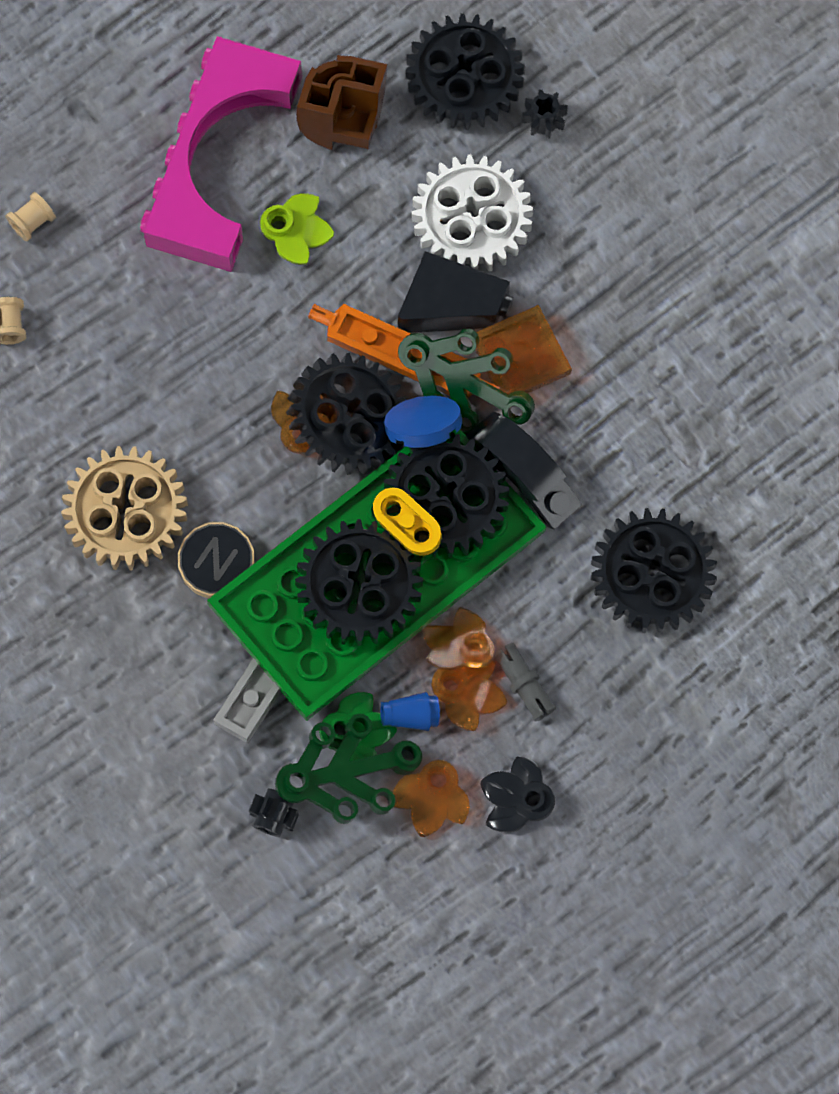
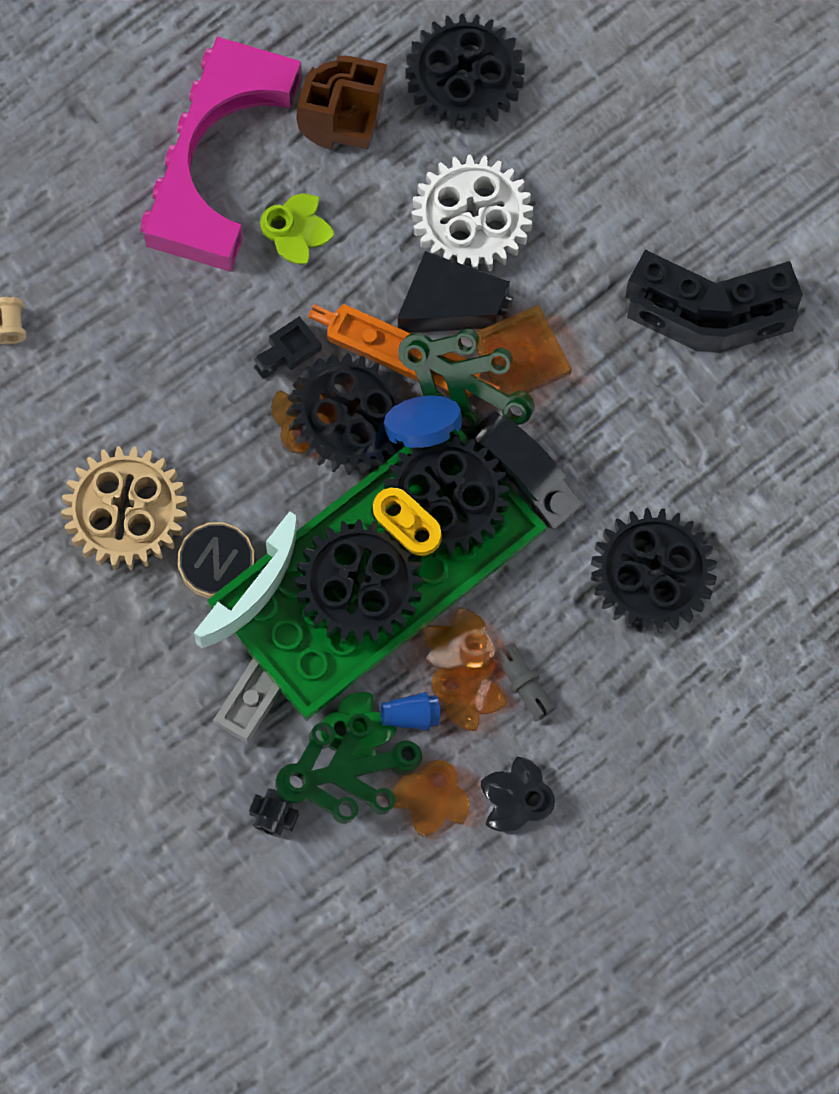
tan bush [5,192,56,241] -> none
black gear [522,89,568,139] -> none
none -> light aqua slope [194,511,297,648]
none -> black plate [254,316,322,379]
none -> black brick [625,249,803,353]

